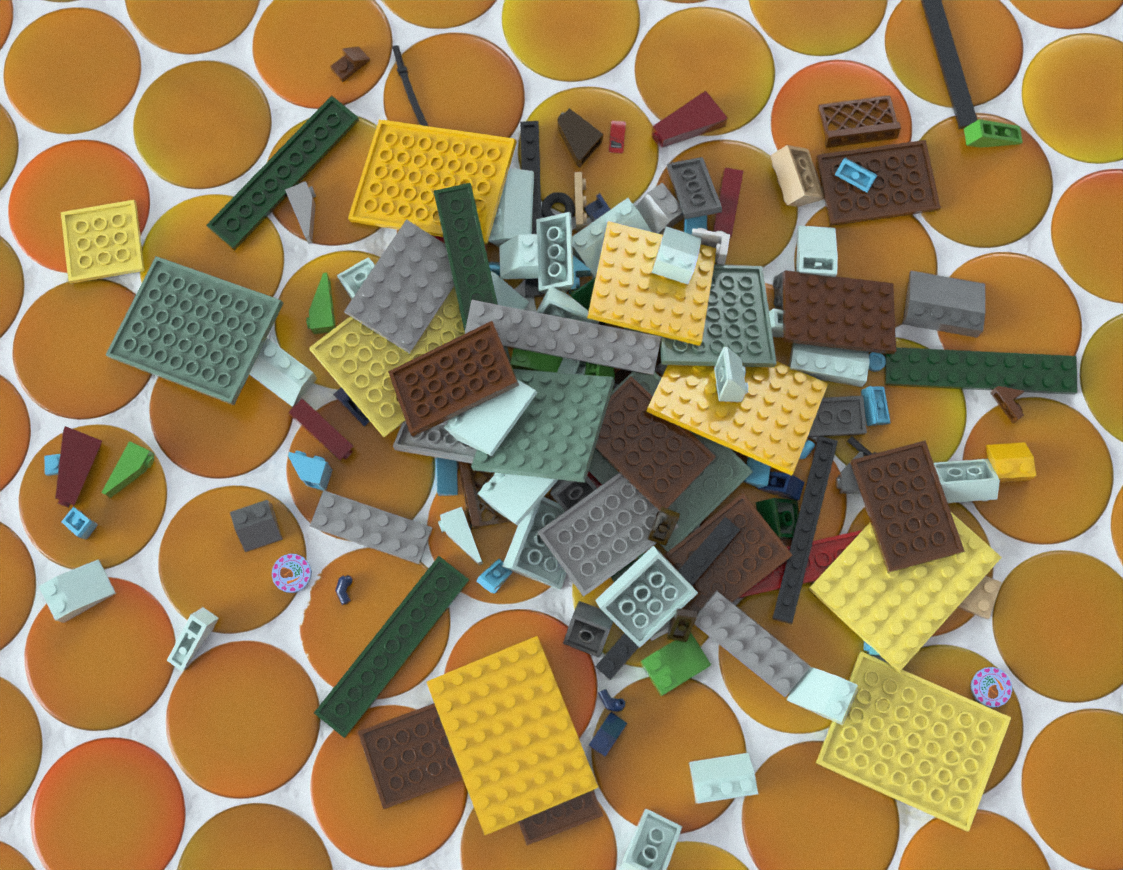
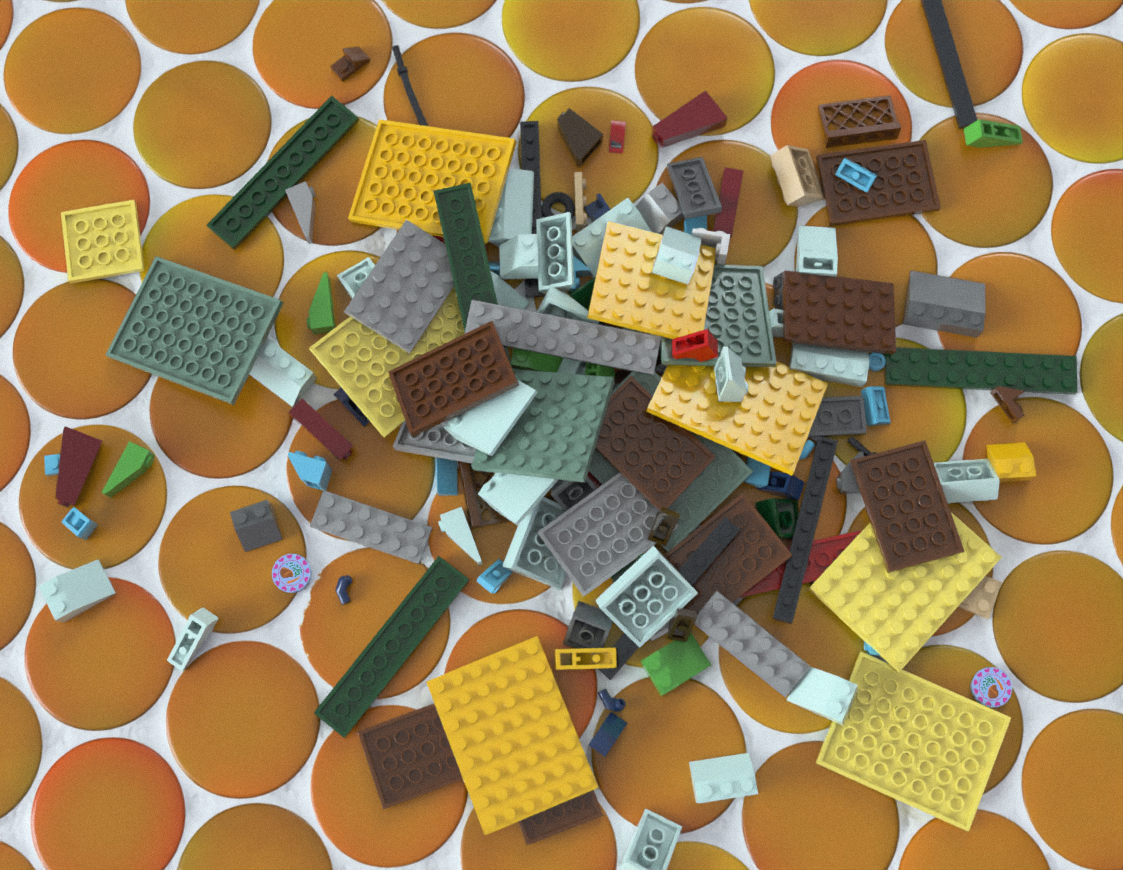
none -> yellow slope [554,648,617,670]
none -> red arch [672,329,718,362]

